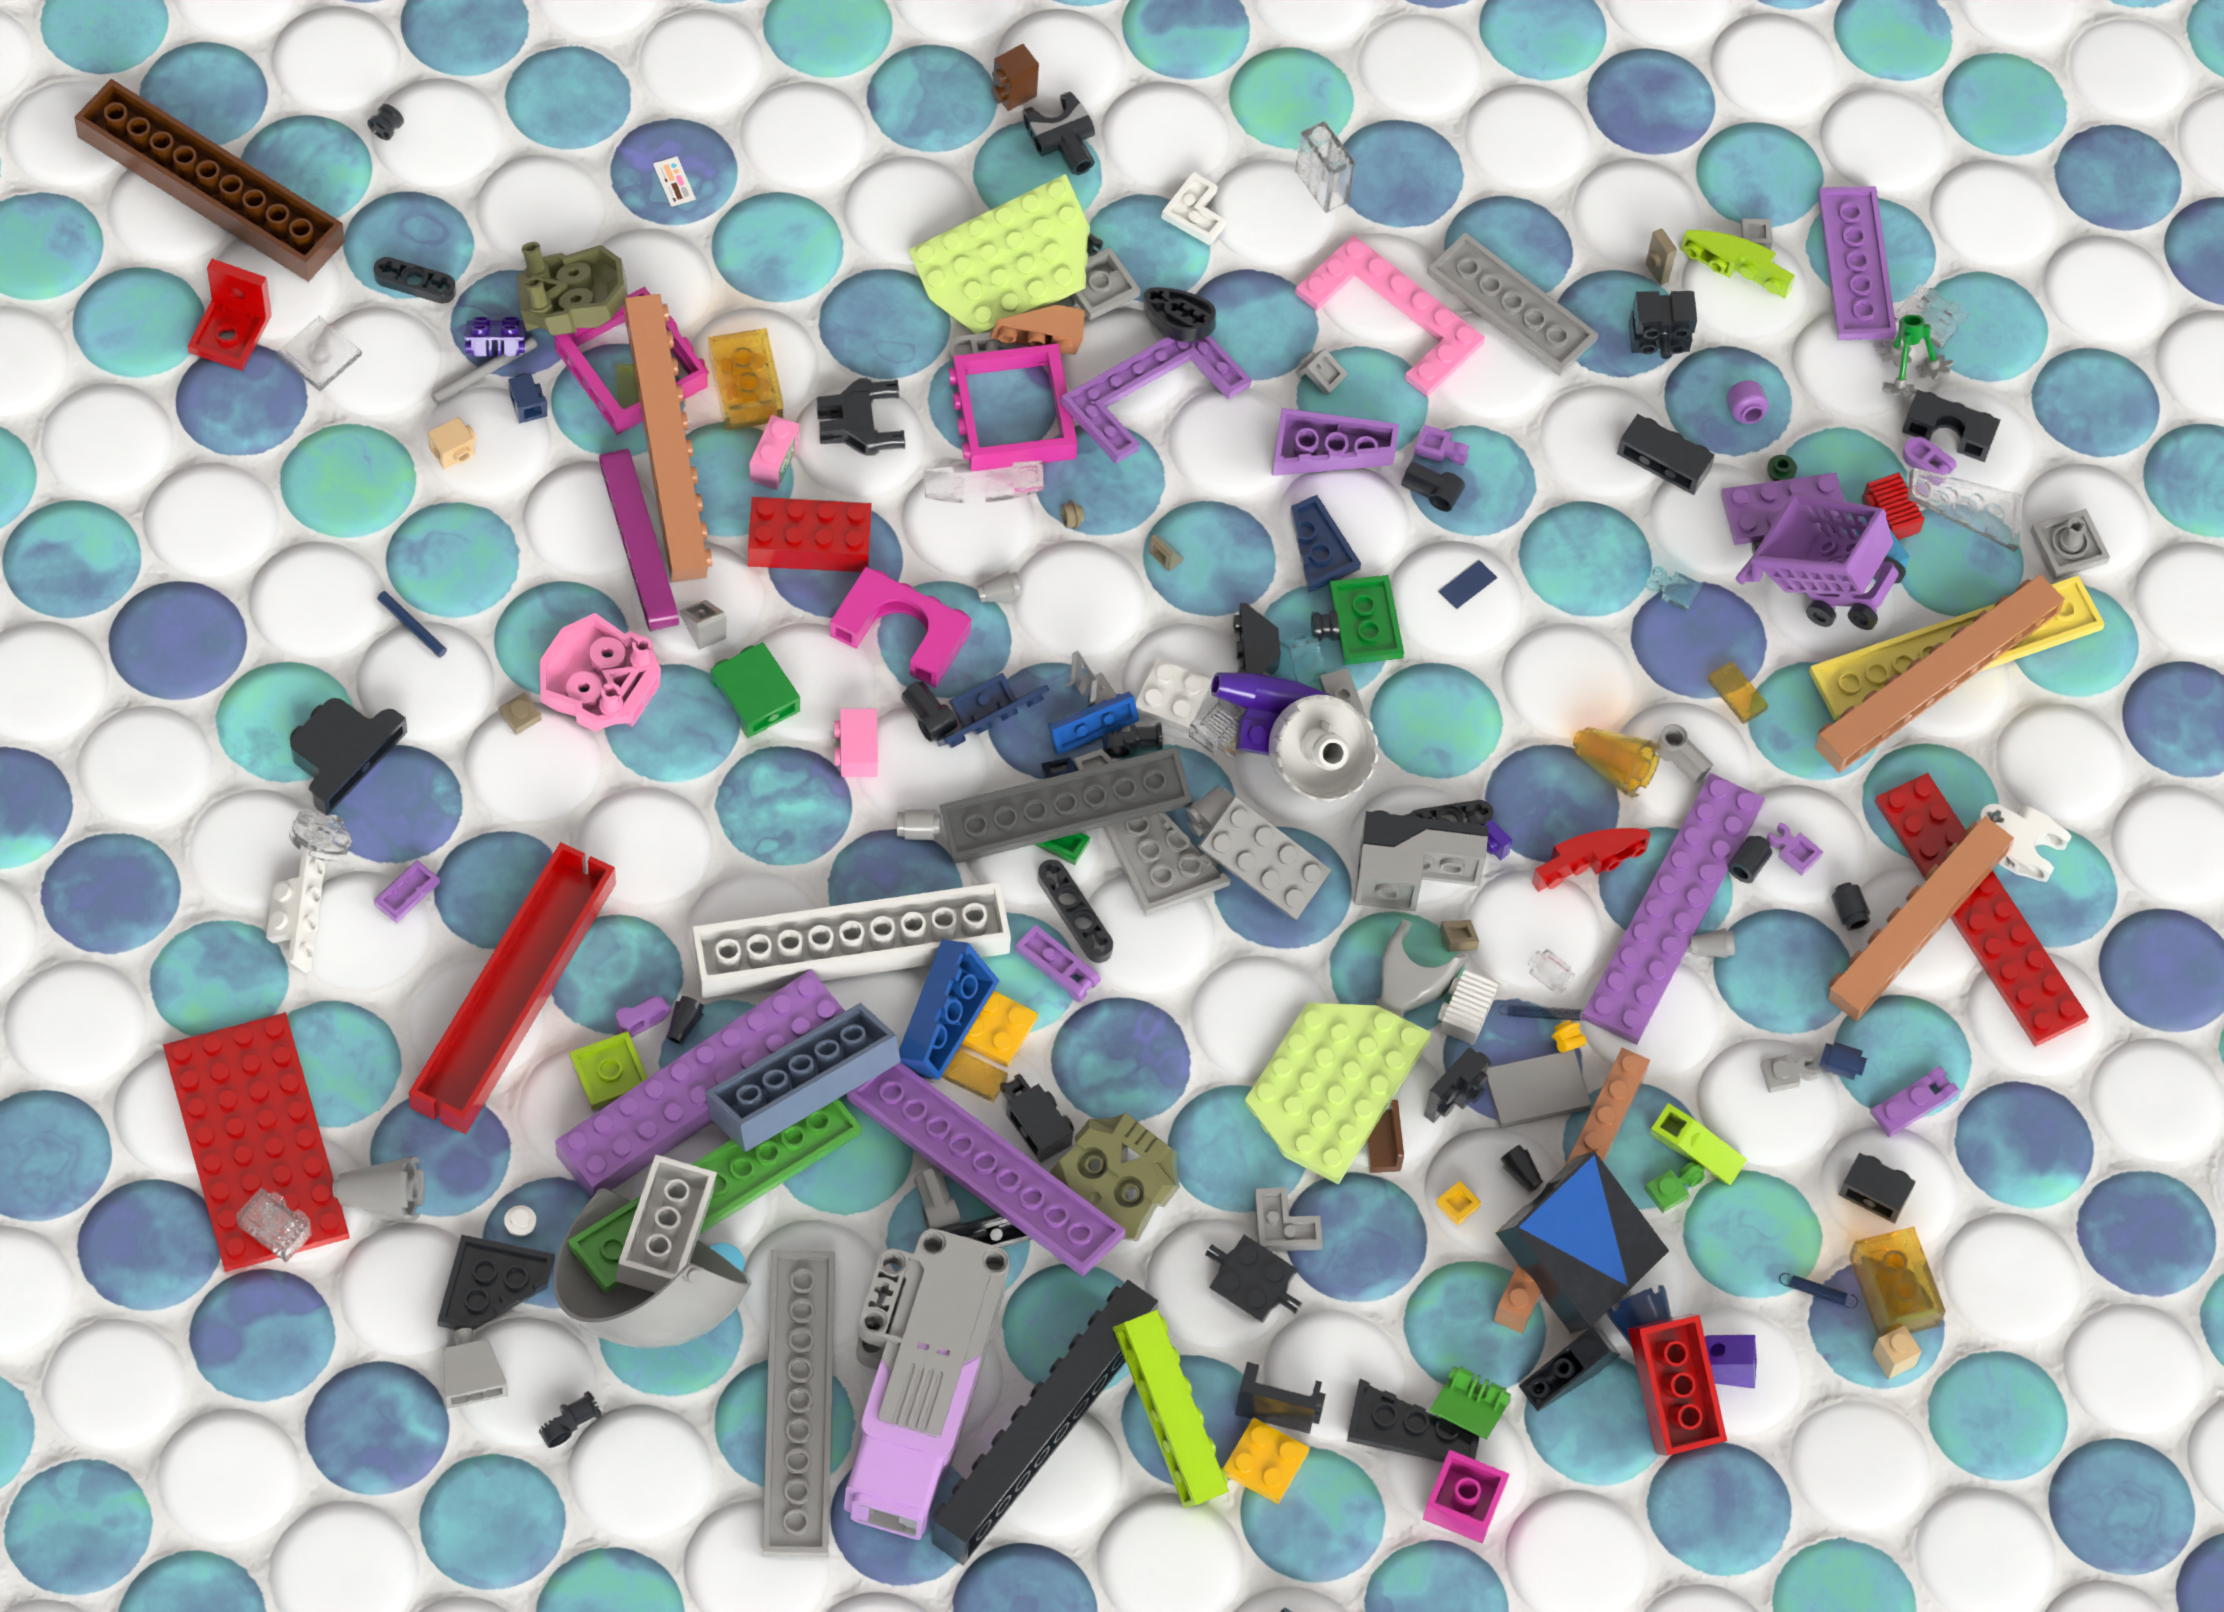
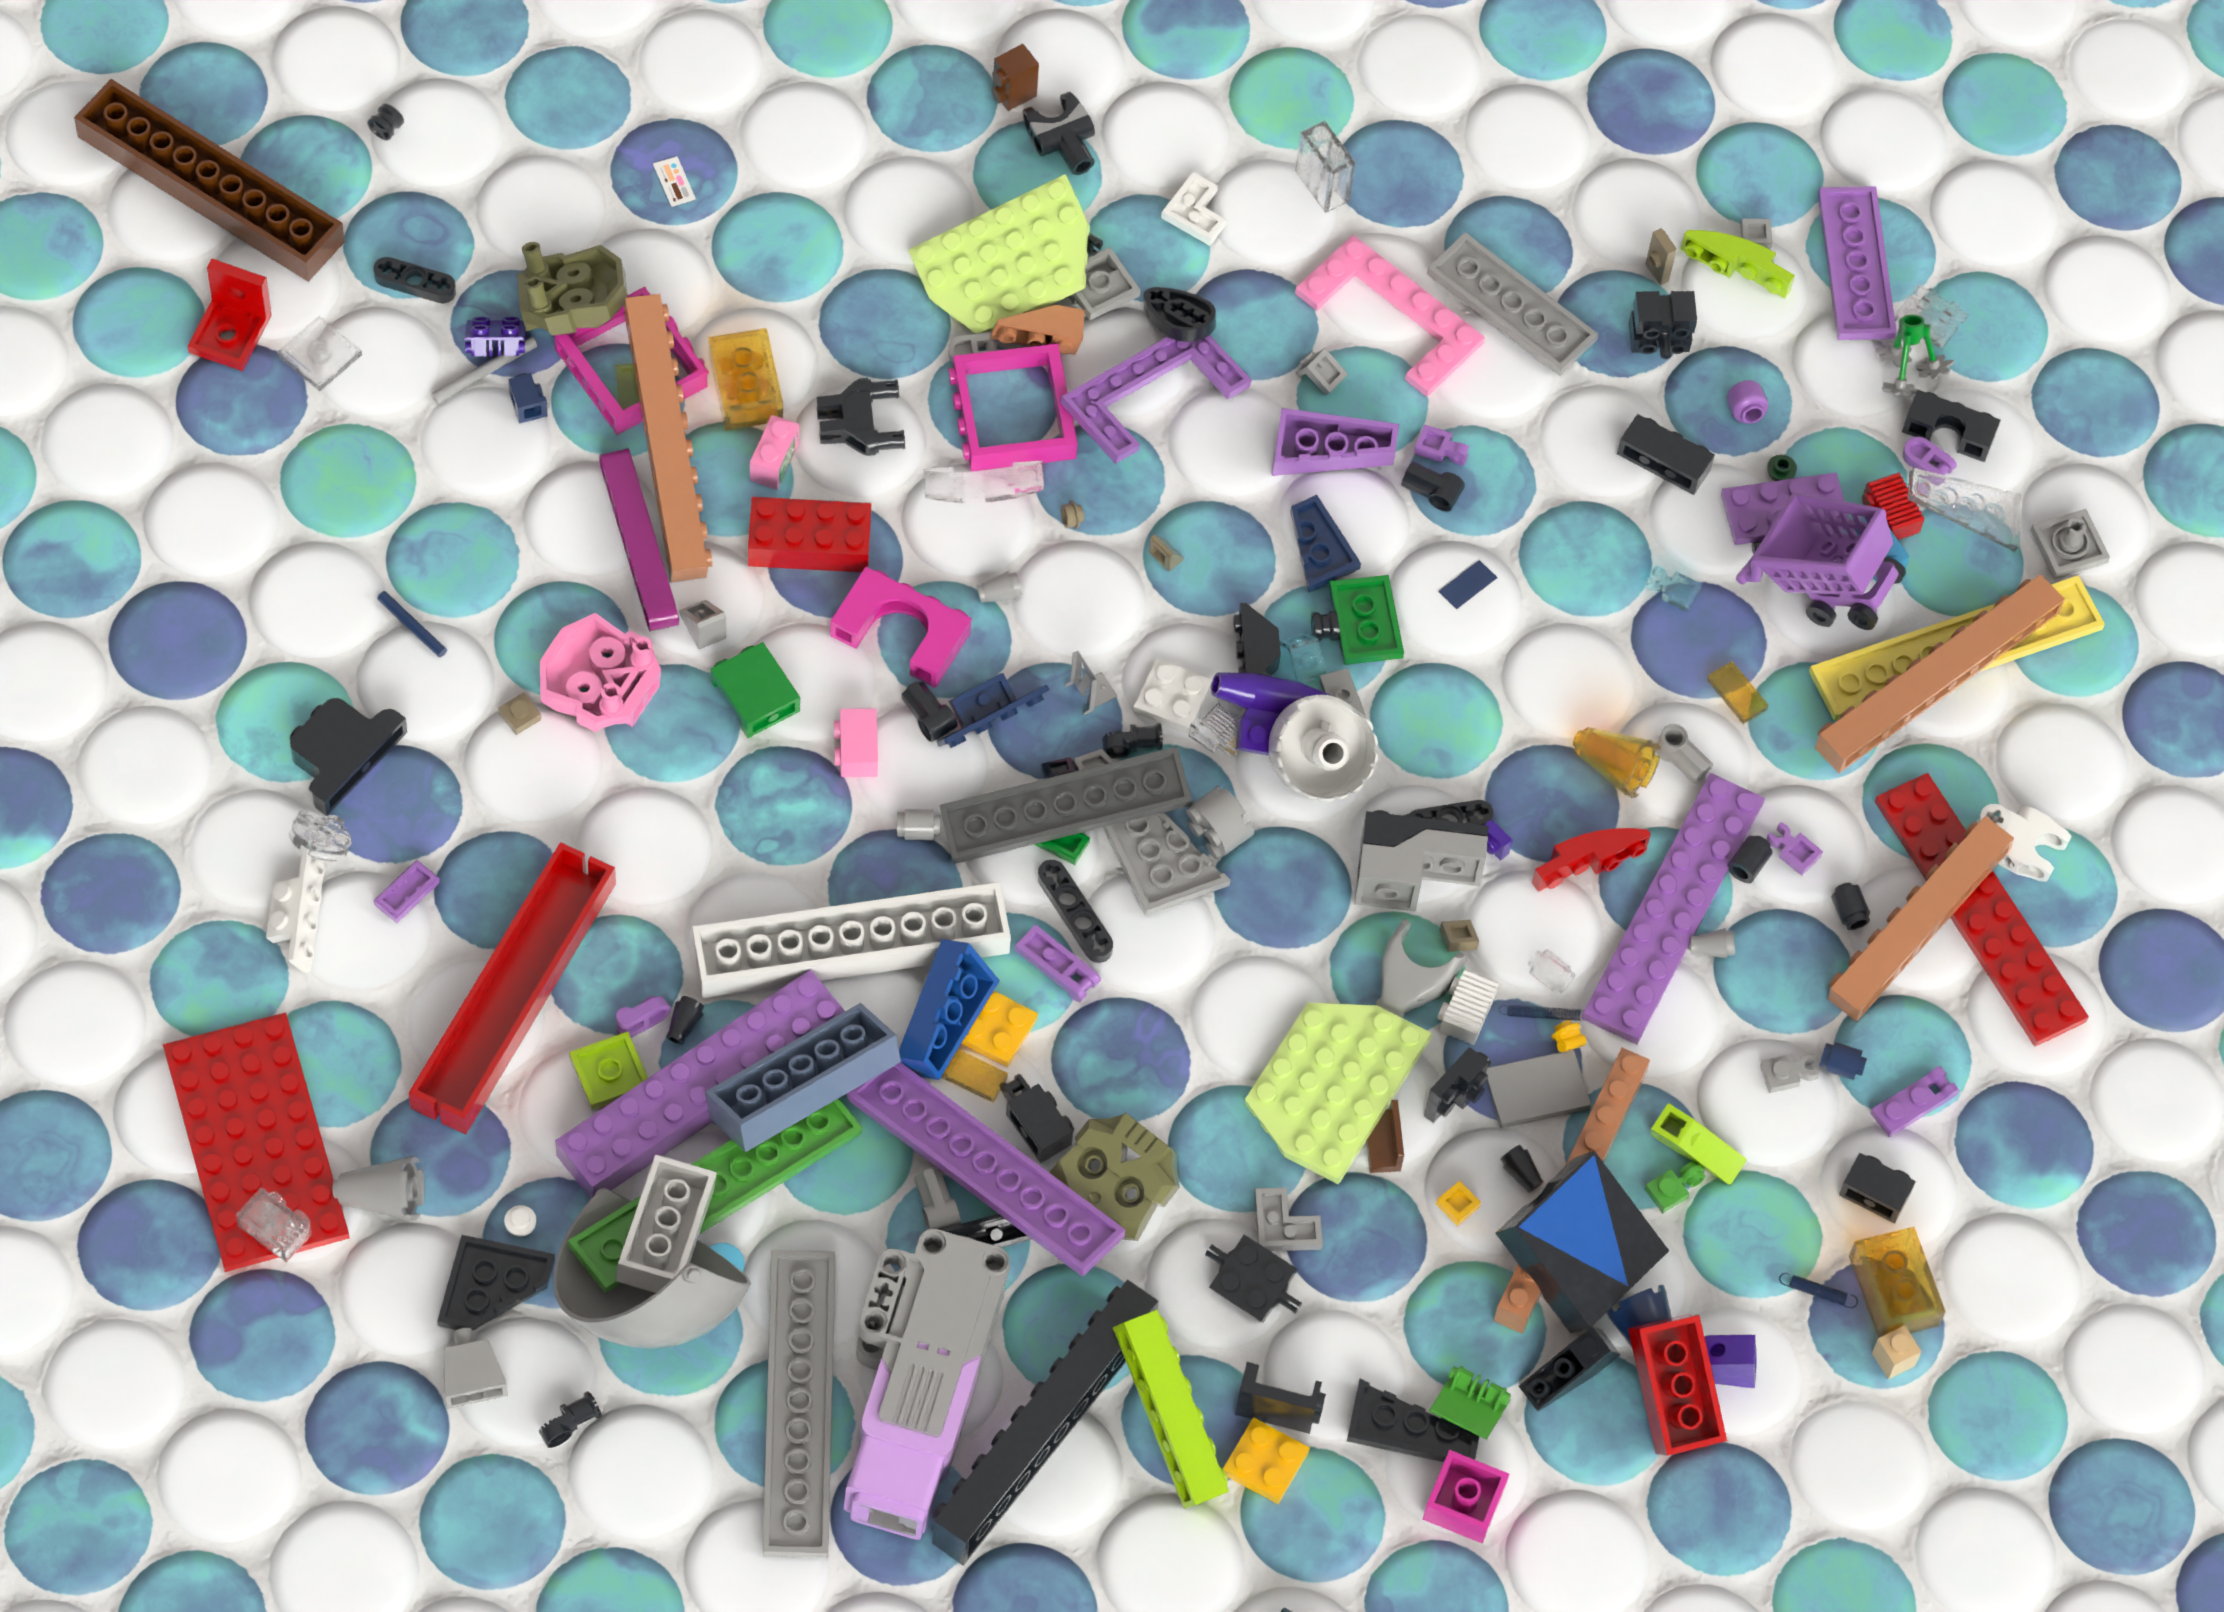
tan brick [427,417,477,469] -> none
blue plate [1048,691,1139,755] -> none
light grey plate [1197,797,1332,920] -> none

